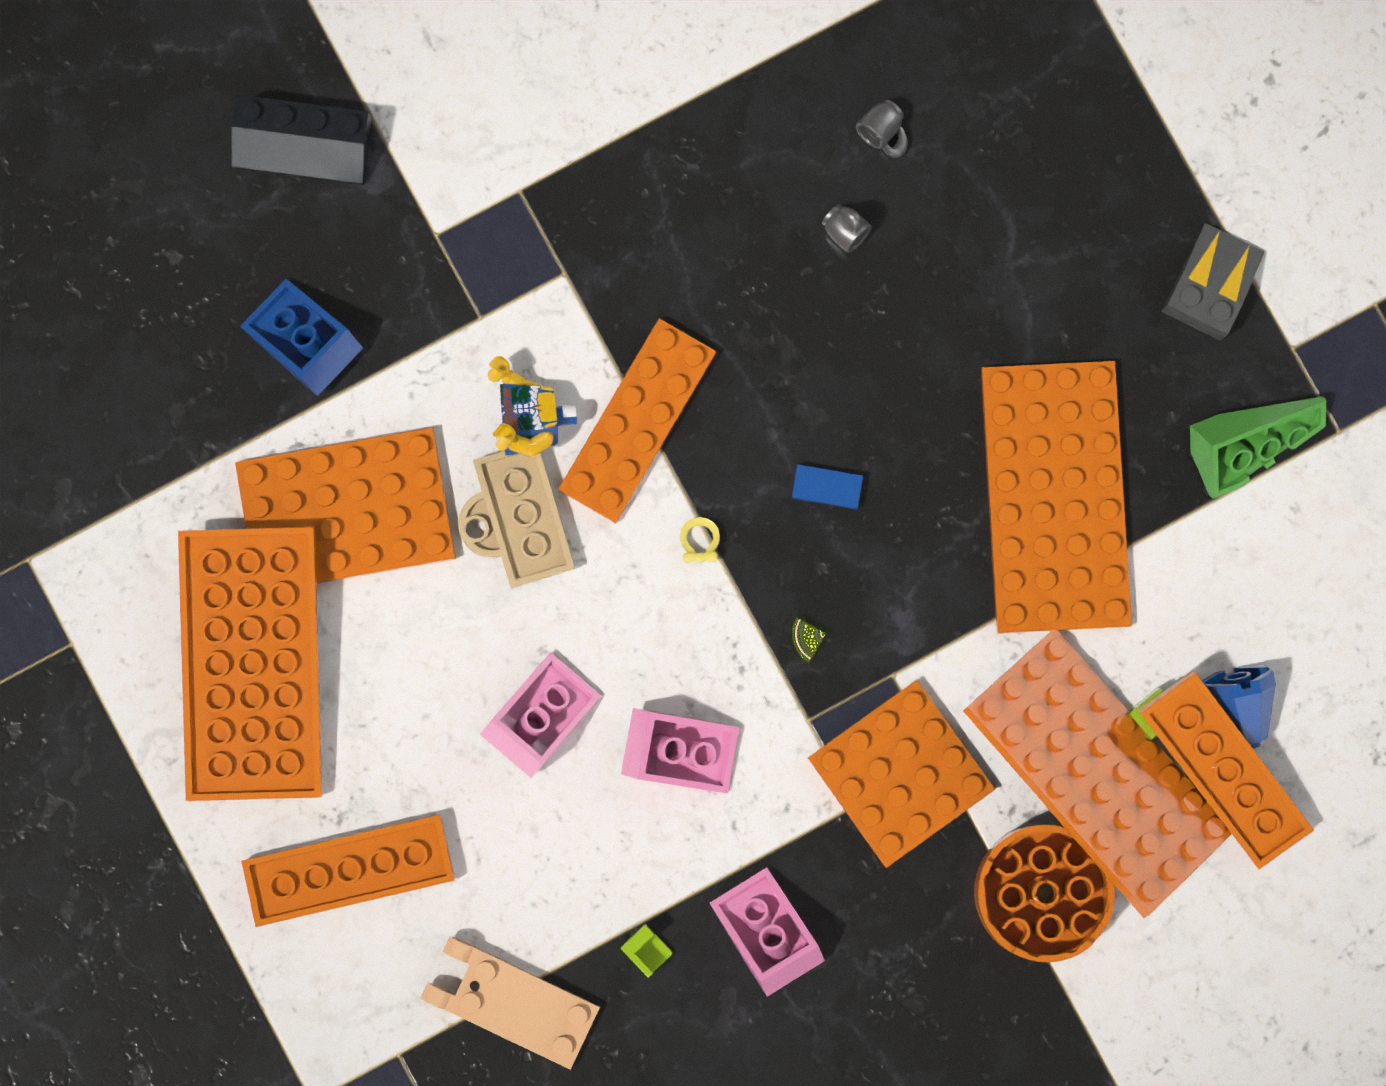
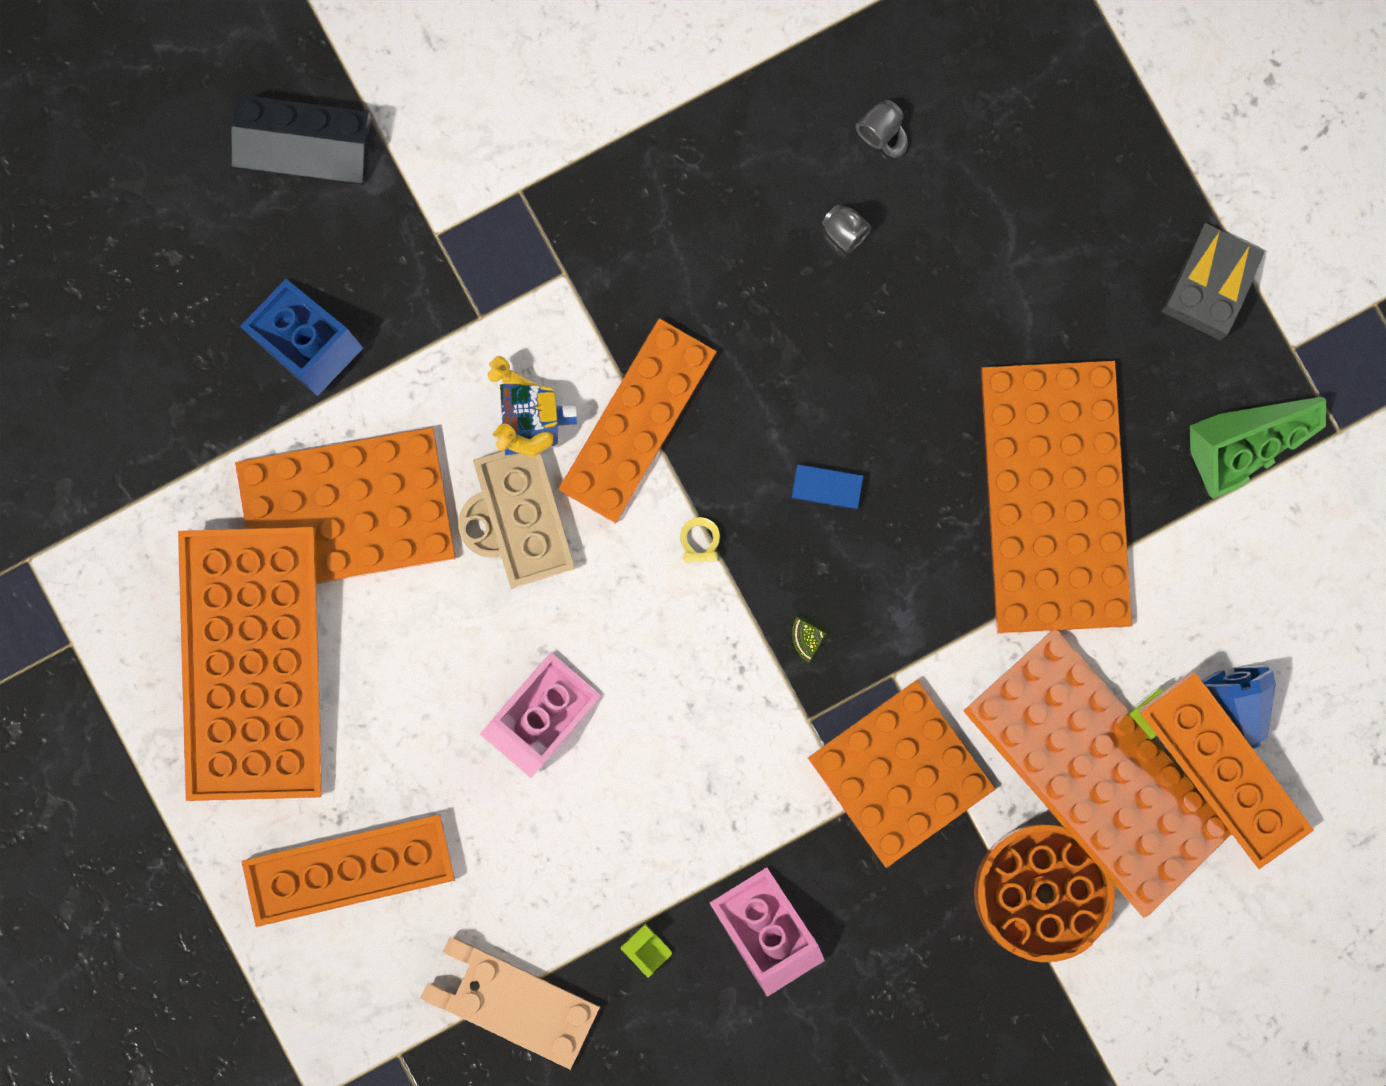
bright pink slope [621,708,740,794] -> none

